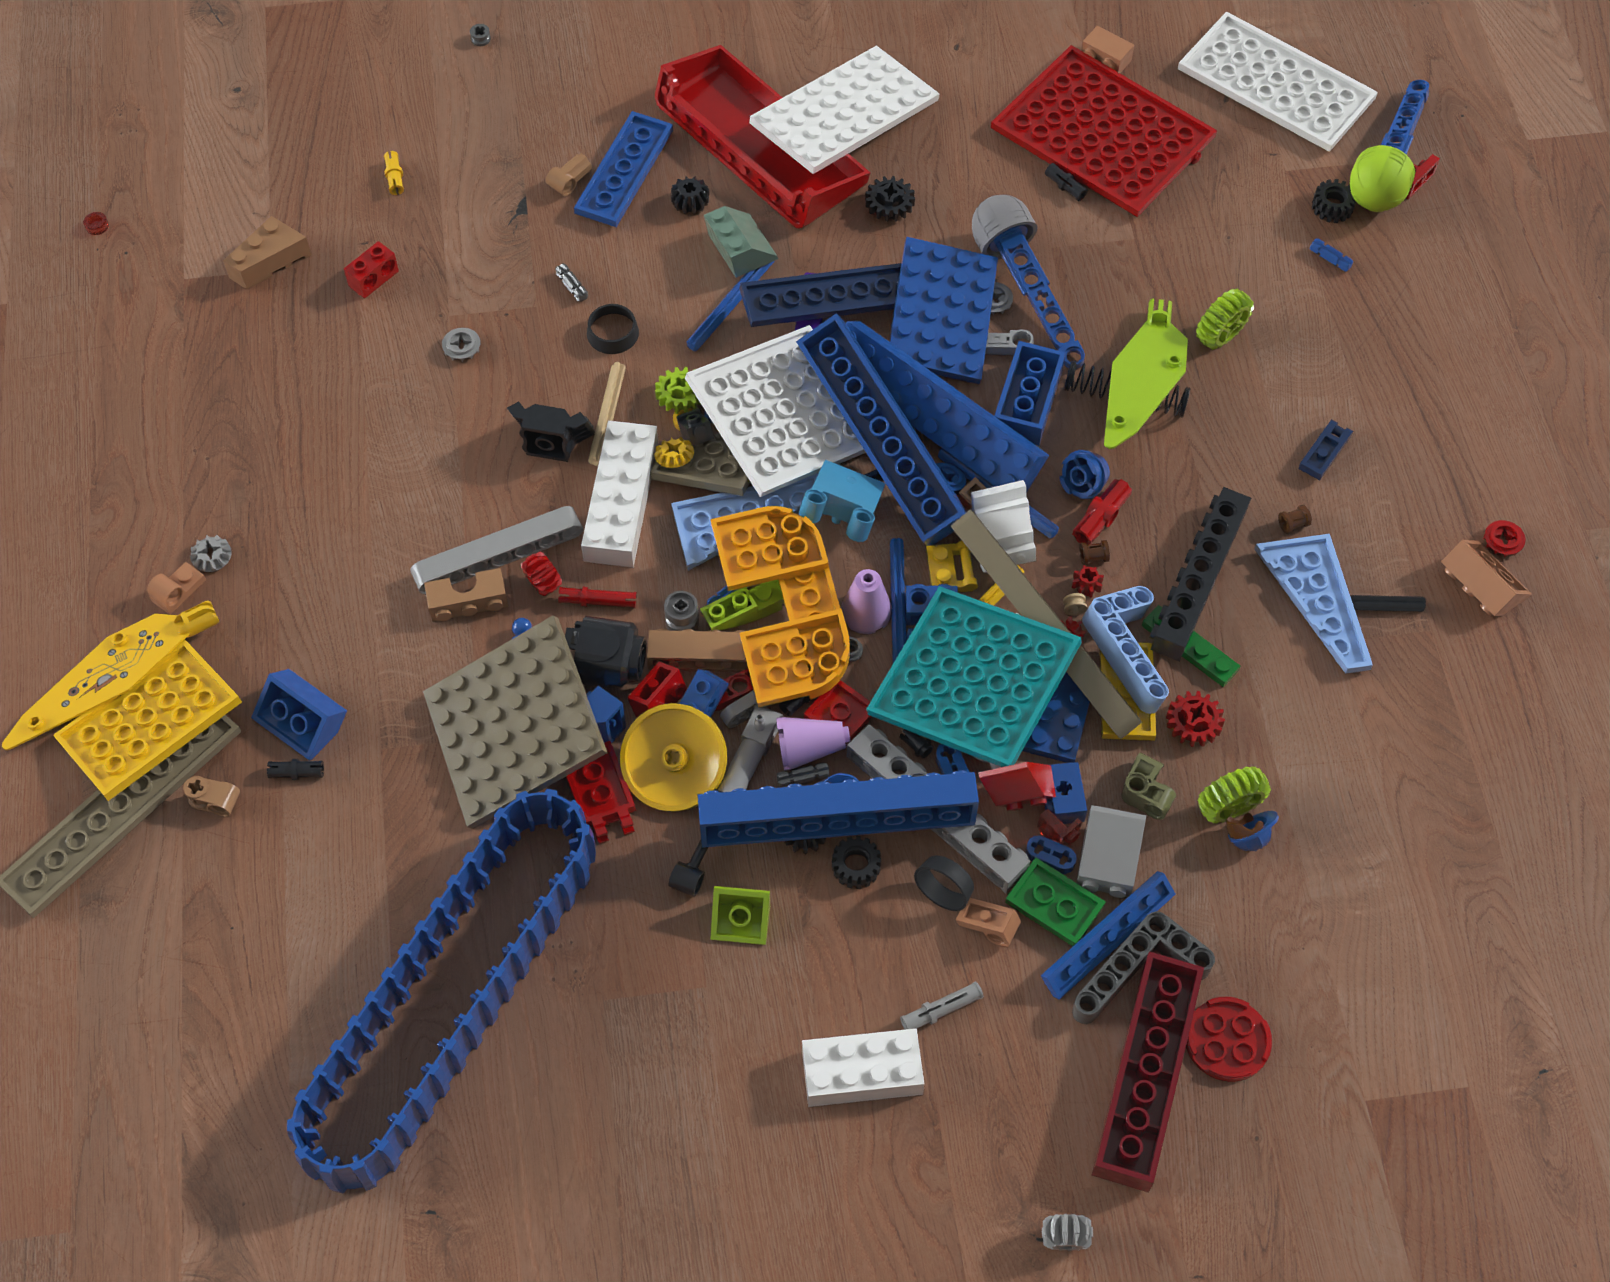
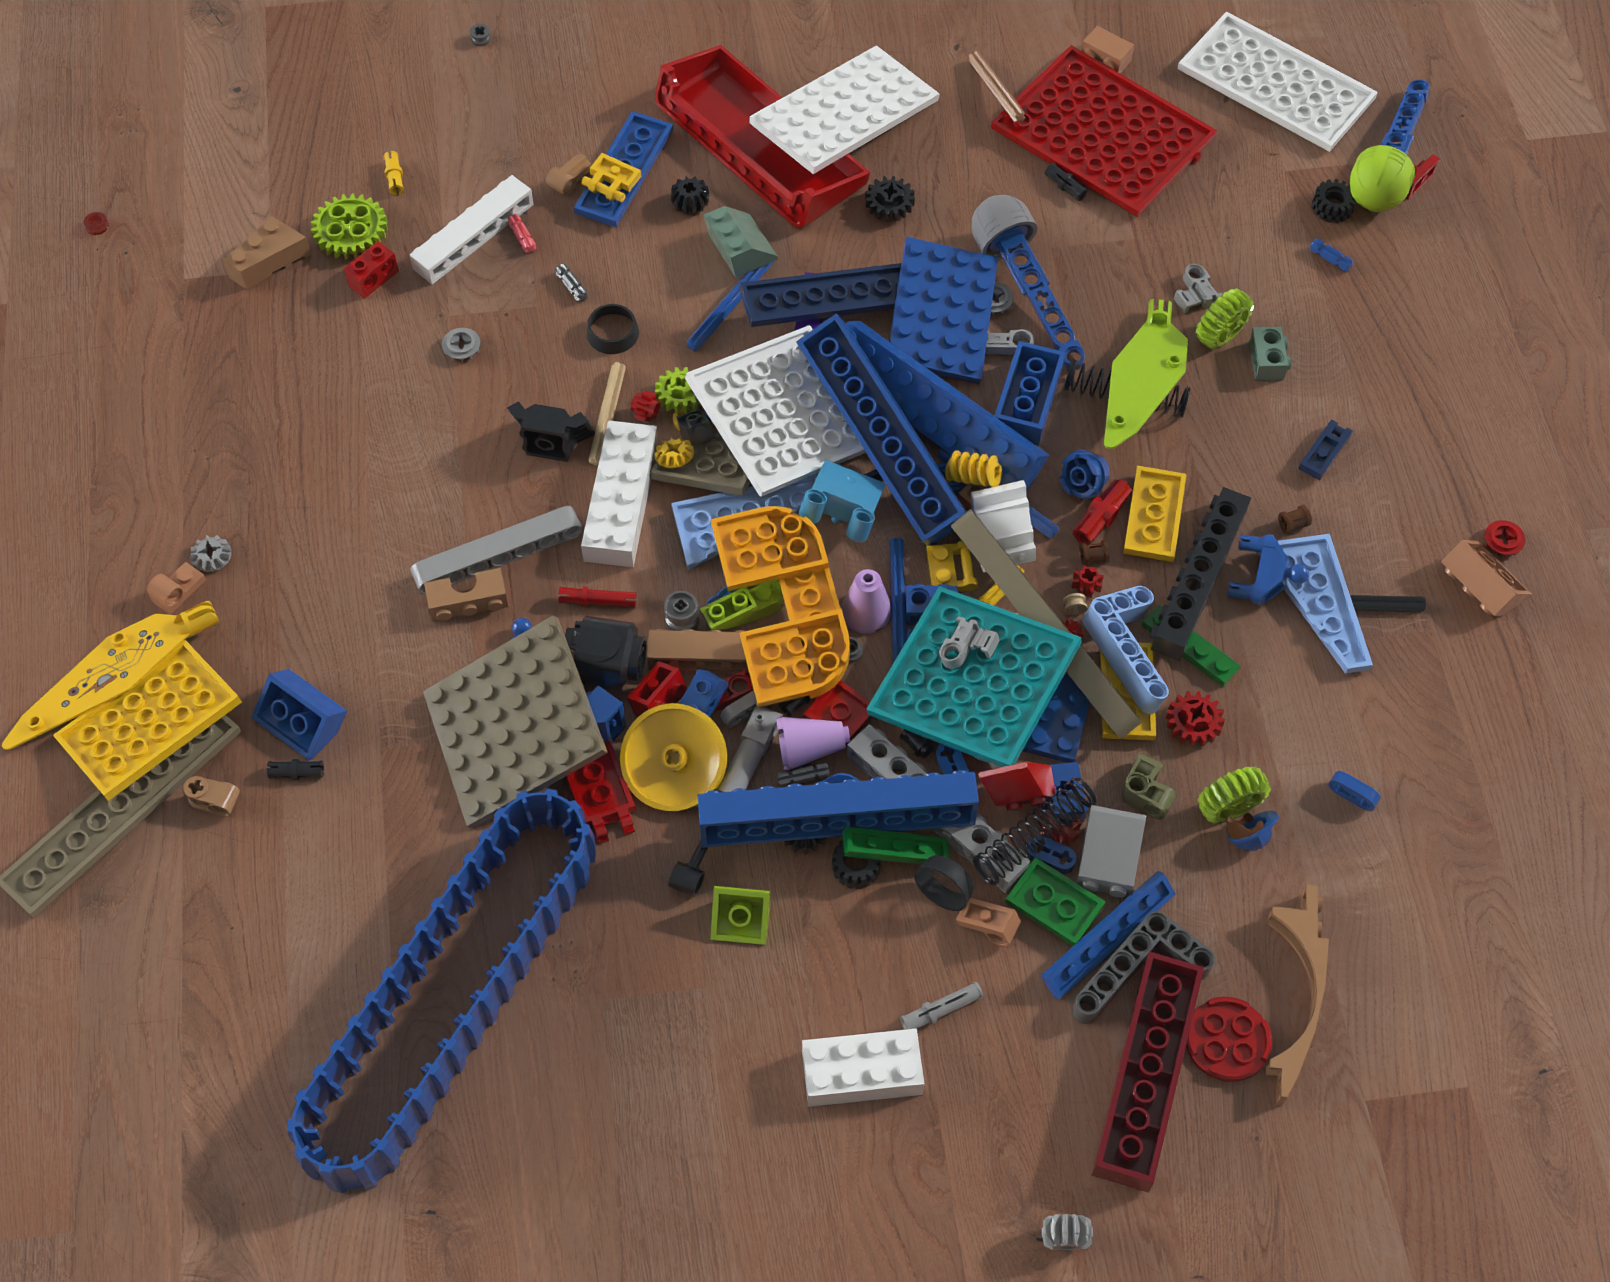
red gear [521,551,562,596] -> none
none -> lime gear [311,193,388,259]
none -> white brick [410,175,534,284]
none -> coral axle [508,214,536,253]
none -> yellow plate [582,153,642,202]
none -> red gear [630,390,661,422]
none -> green plate [842,827,950,864]
none -> light grey piece [939,617,1000,669]
none -> yellow piece [945,450,1002,487]
none -> medium nougat axle [969,51,1025,123]
none -> black piece [973,777,1097,886]
none -> yellow plate [1123,466,1186,562]
none -> light grey piece [1173,264,1222,314]
none -> blue connector [1228,534,1309,605]
none -> sand green brick [1249,327,1291,381]
none -> medium nougat slope [1265,884,1329,1106]
none -> blue beam [1329,771,1381,811]

